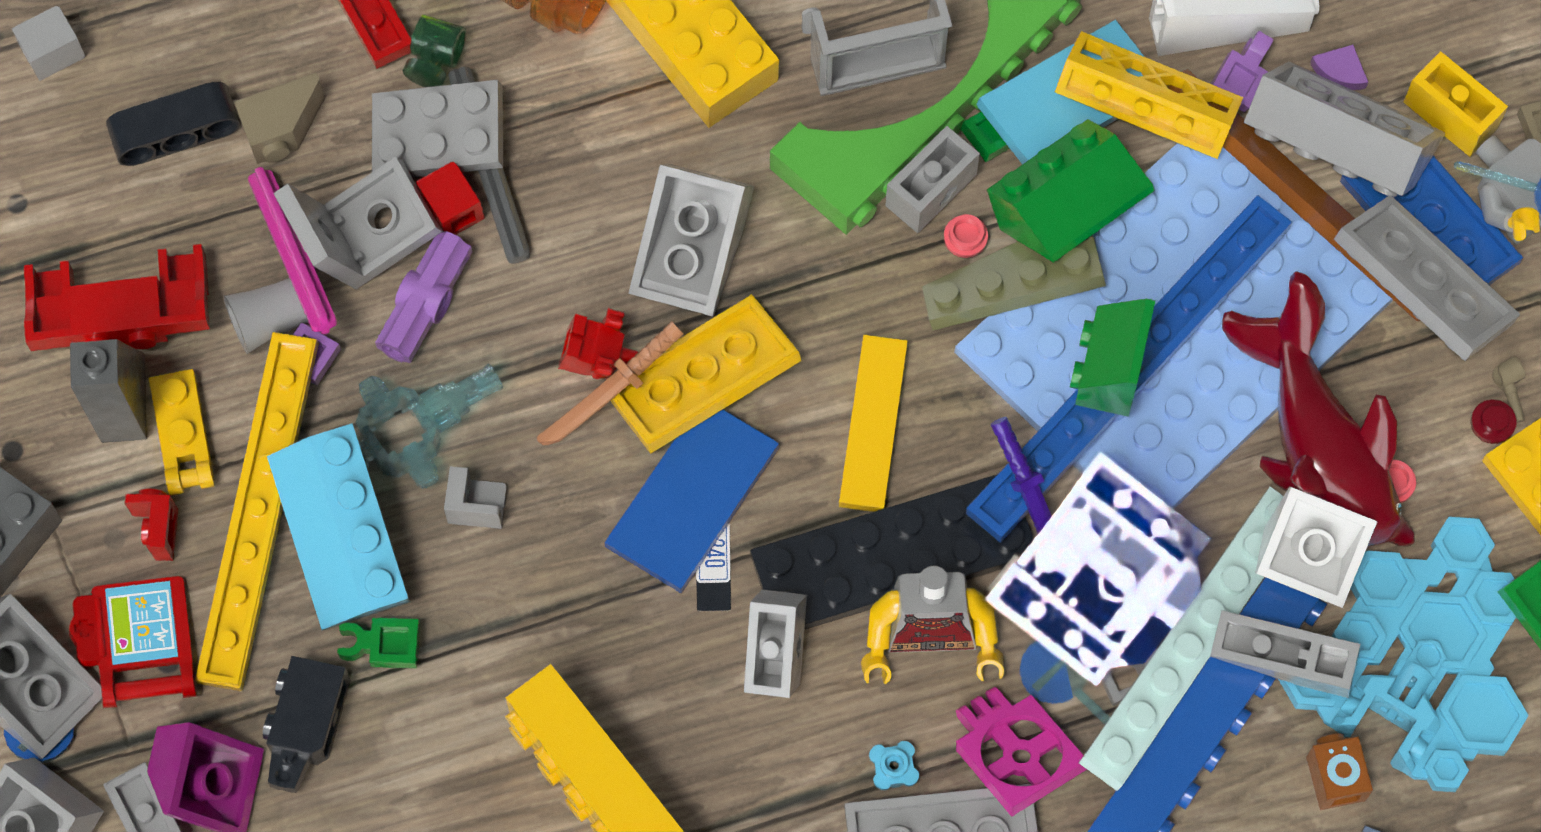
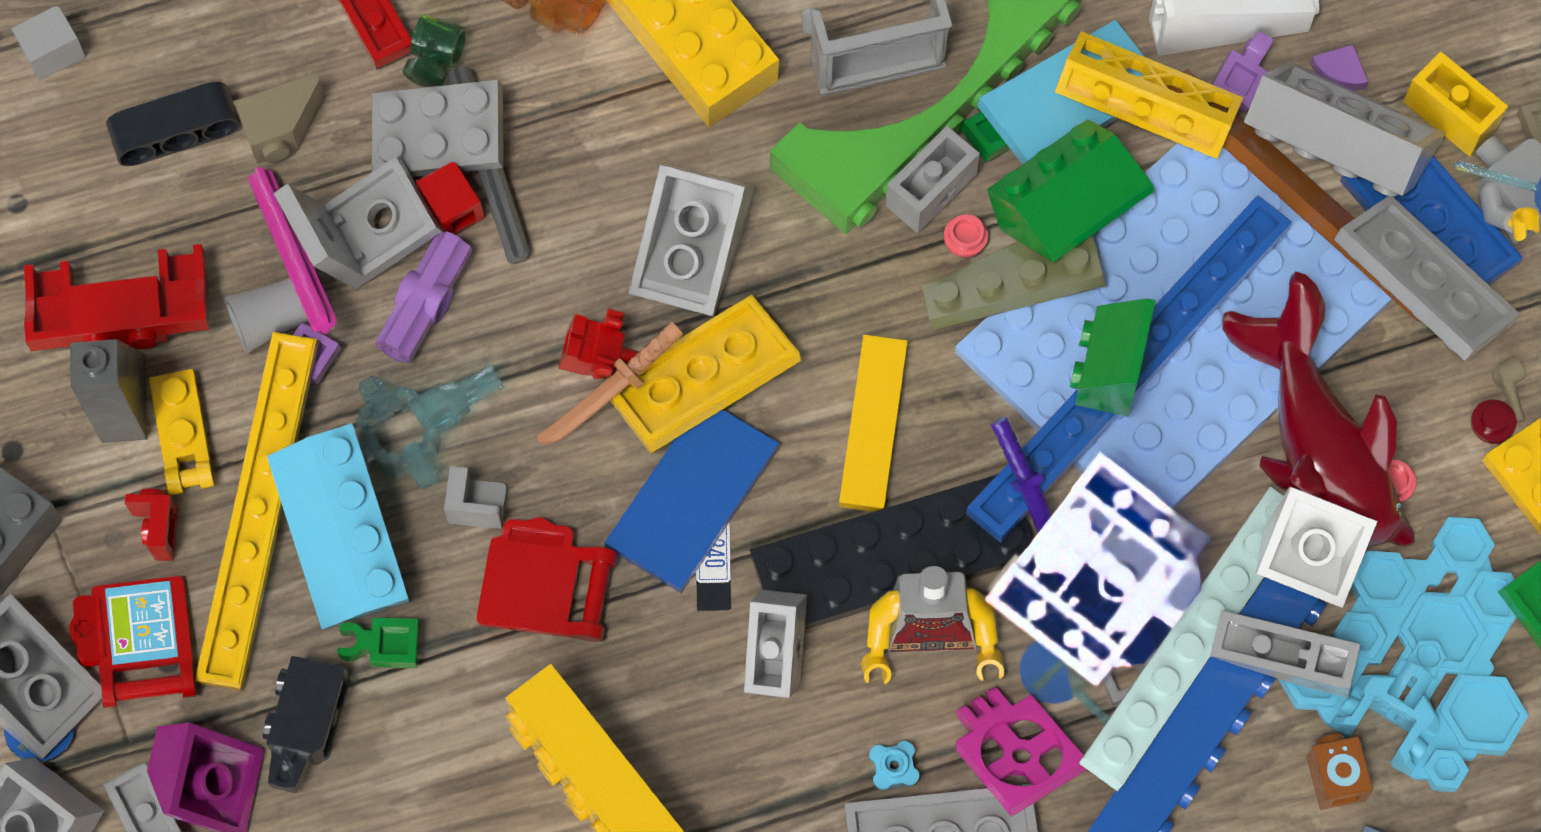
none -> red piece [476,517,617,642]

